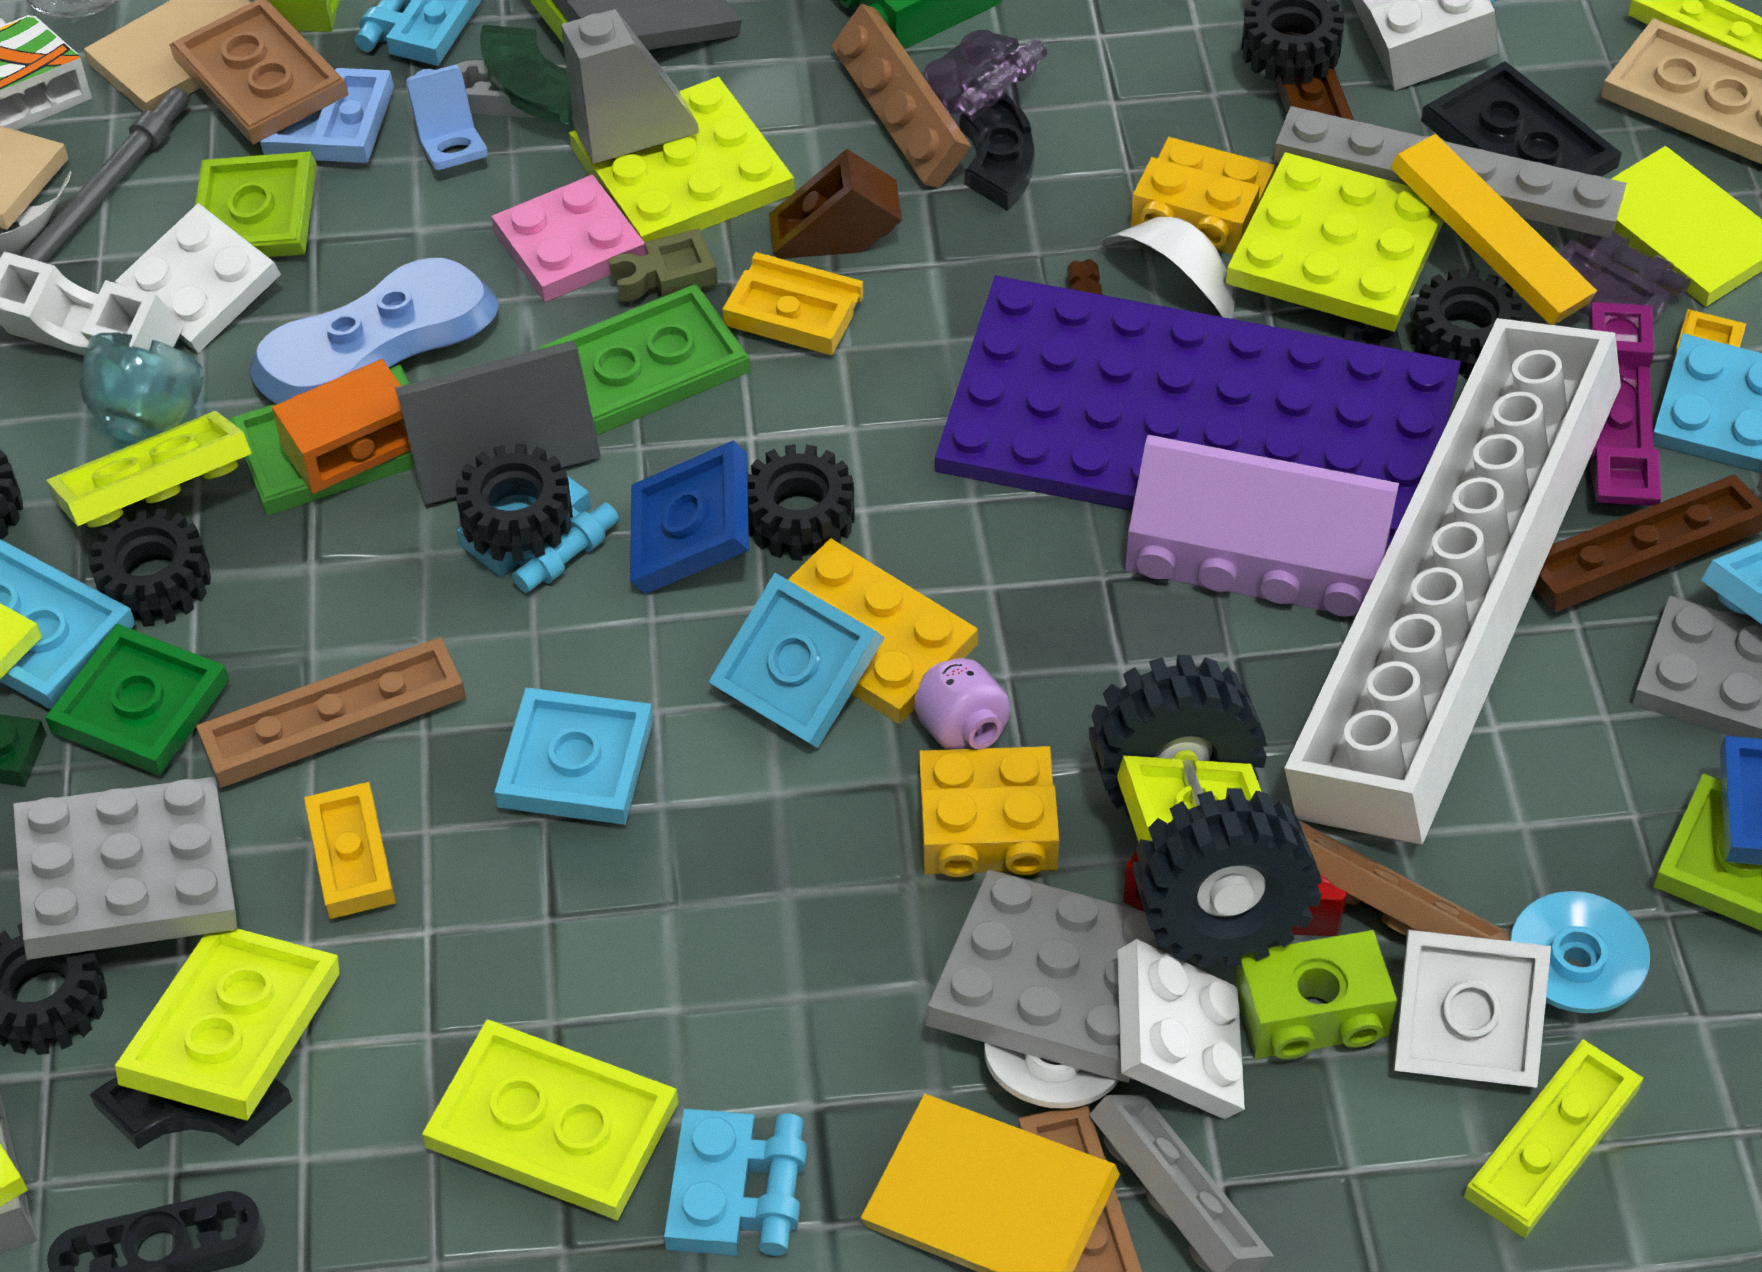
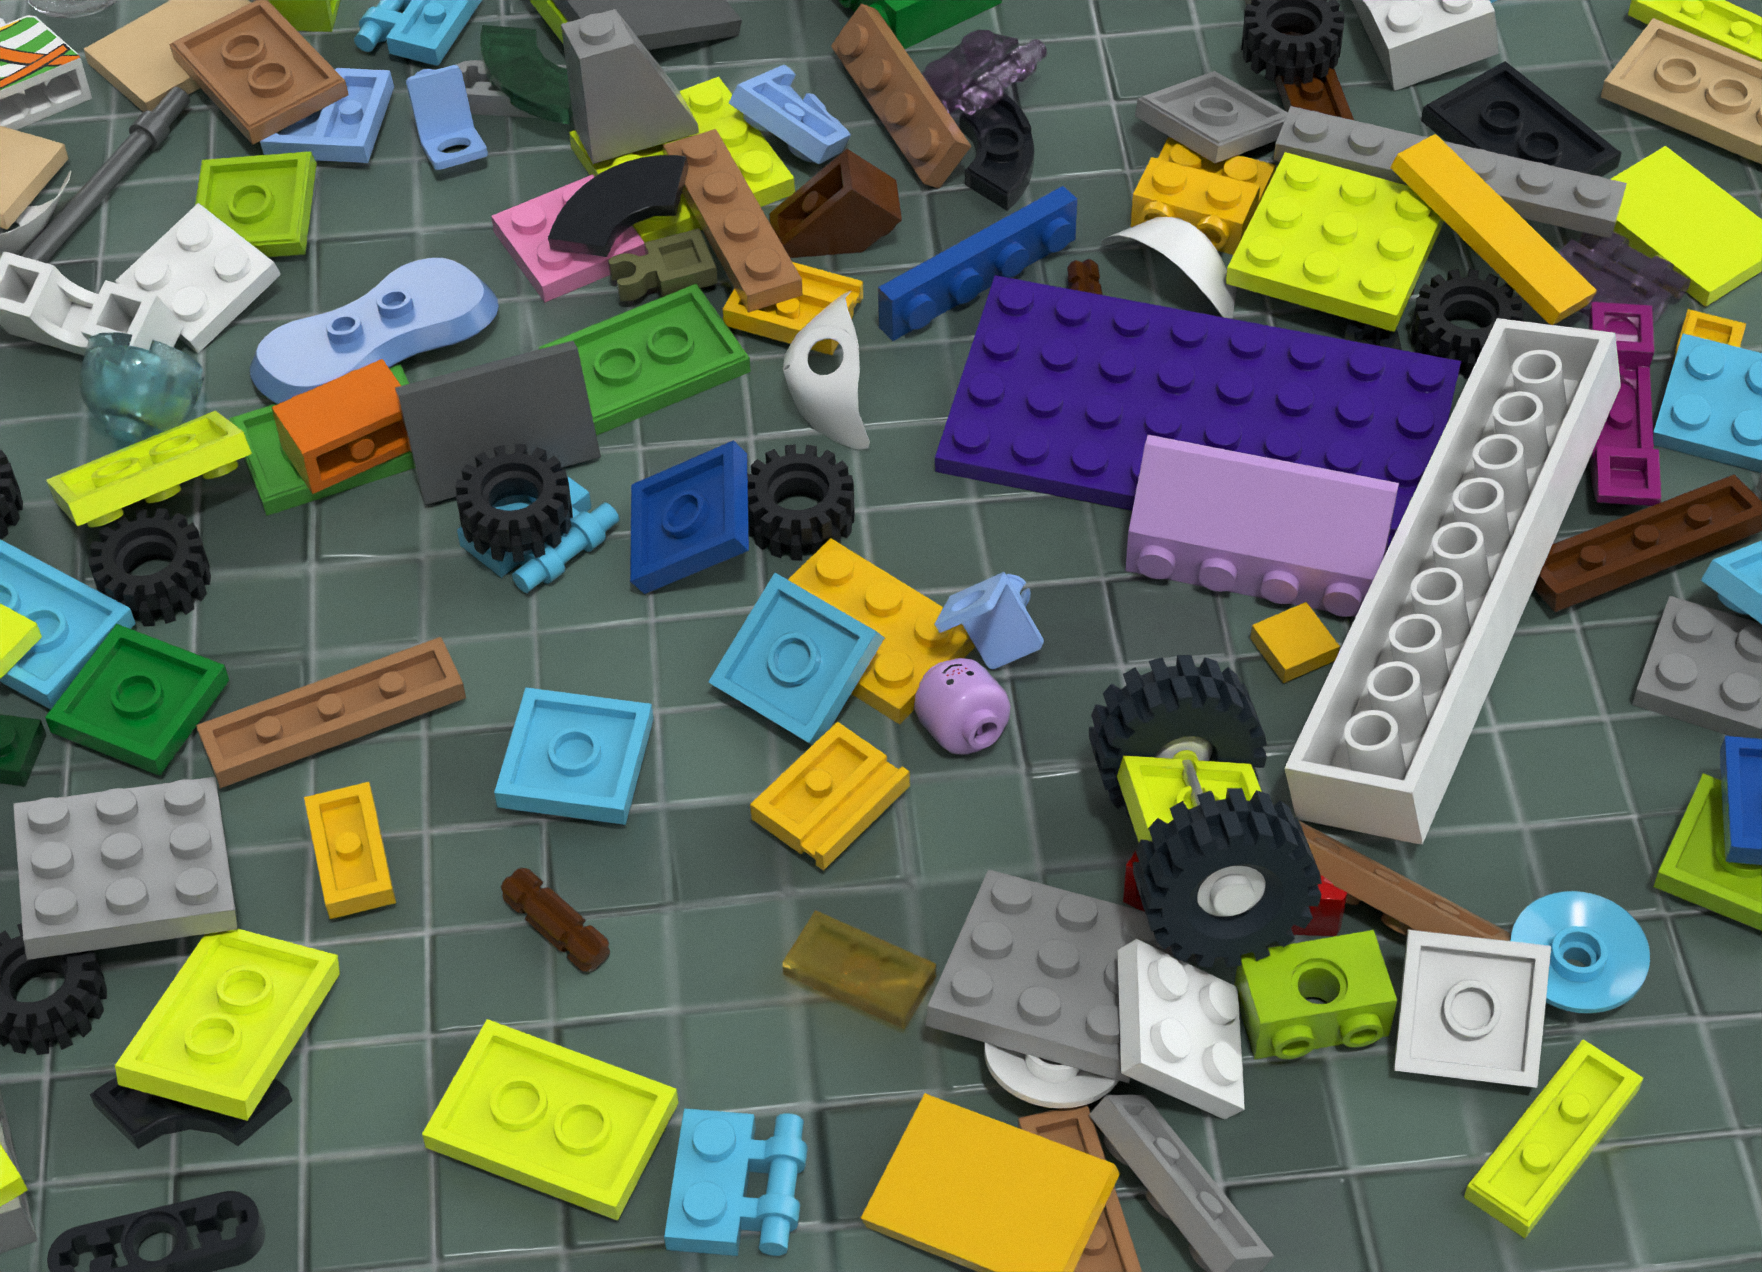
yellow plate [919,746,1059,877] -> none
none -> reddish brown axle [501,867,610,972]
none -> black tile [548,155,689,257]
none -> medium nougat plate [663,129,803,312]
none -> light blue wing [729,65,851,165]
none -> yellow plate [750,721,910,871]
none -> clear yellow plate [782,910,936,1029]
none -> white piece [783,290,870,450]
none -> blue plate [878,186,1077,341]
none -> light blue bracket [934,572,1044,669]
none -> light grey tile [1135,71,1288,164]
none -> yellow tile [1250,602,1340,683]

